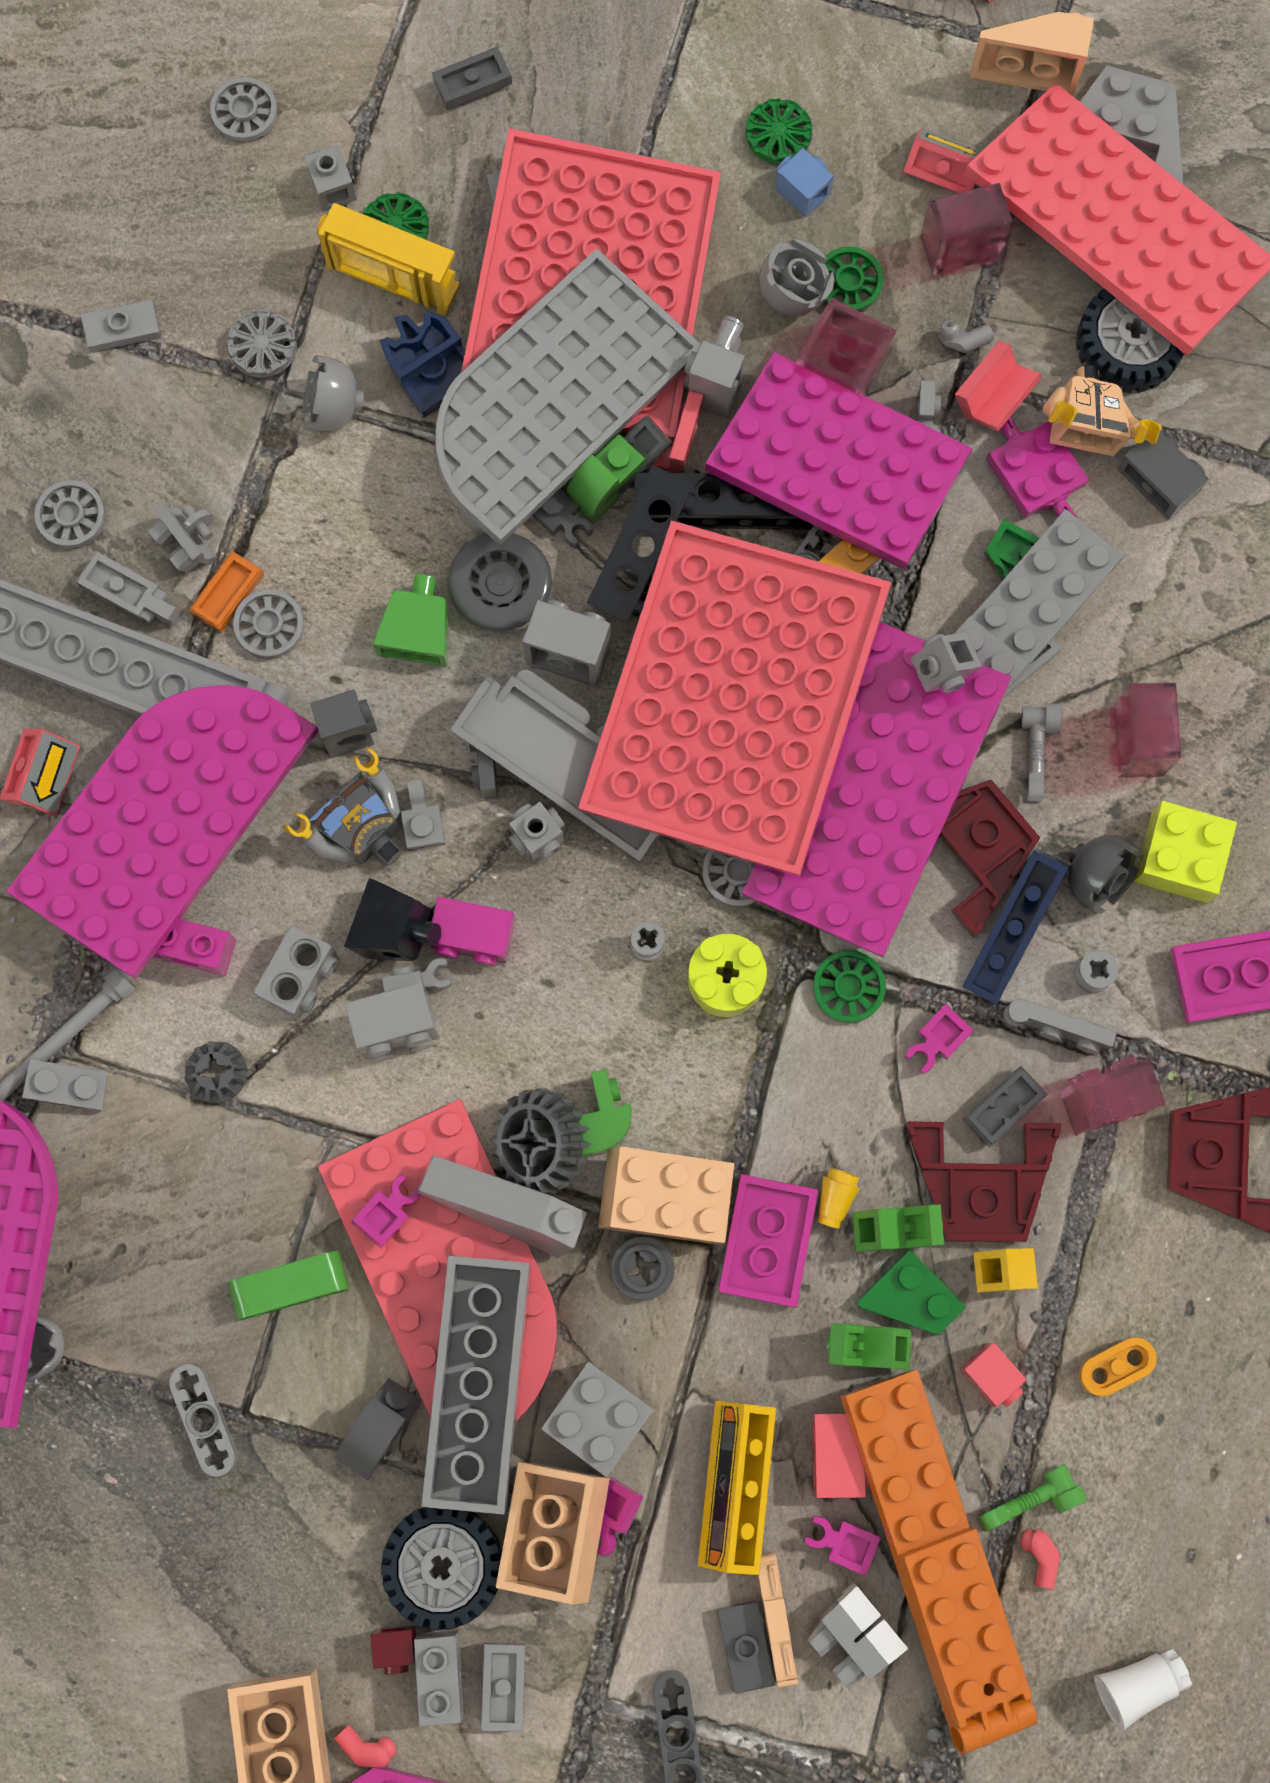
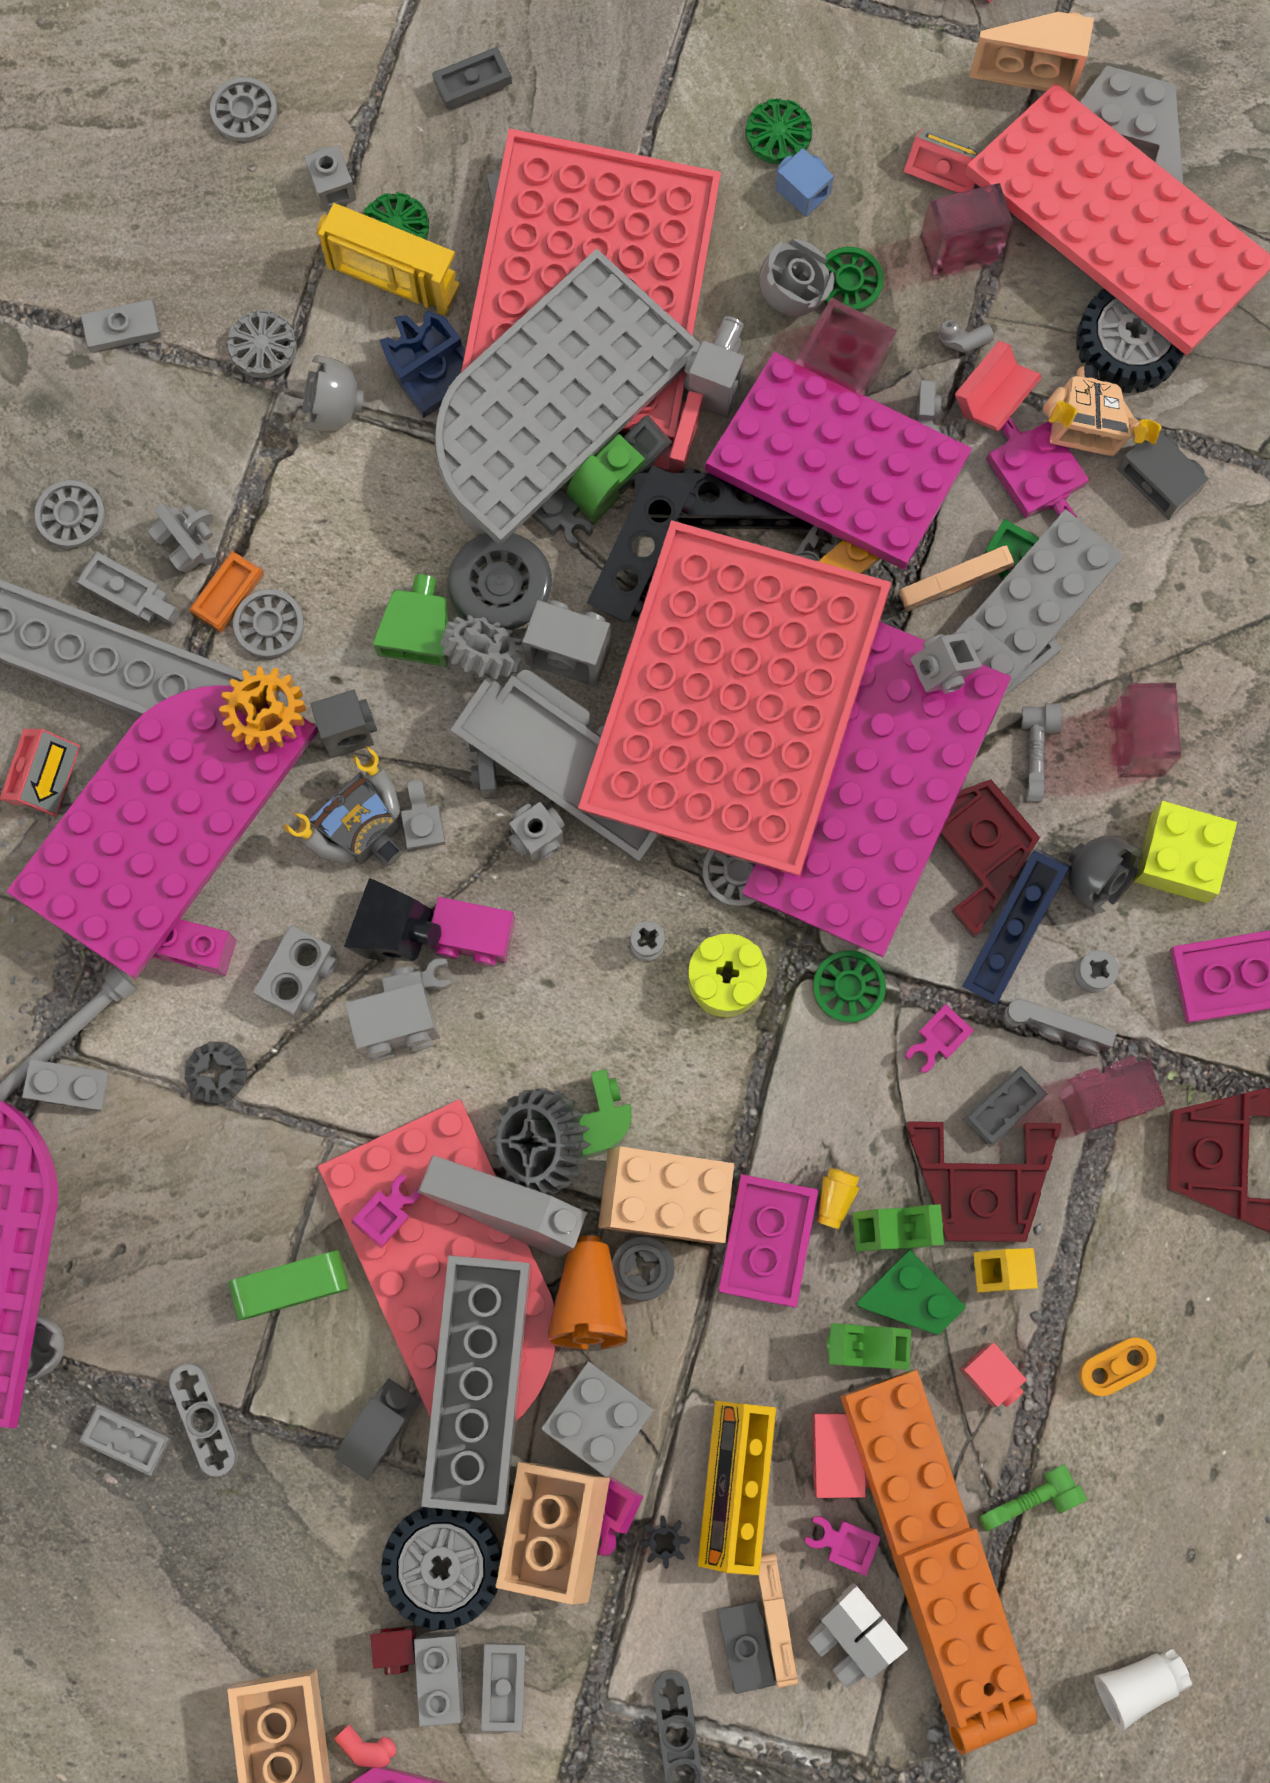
coral arm [1021,1529,1060,1590] -> none
none -> light grey plate [79,1404,171,1476]
none -> light orange gear [219,666,306,752]
none -> light grey gear [440,615,524,679]
none -> orange cone [548,1235,628,1350]
none -> black gear [639,1515,690,1569]
none -> light nougat piece [898,545,1014,612]

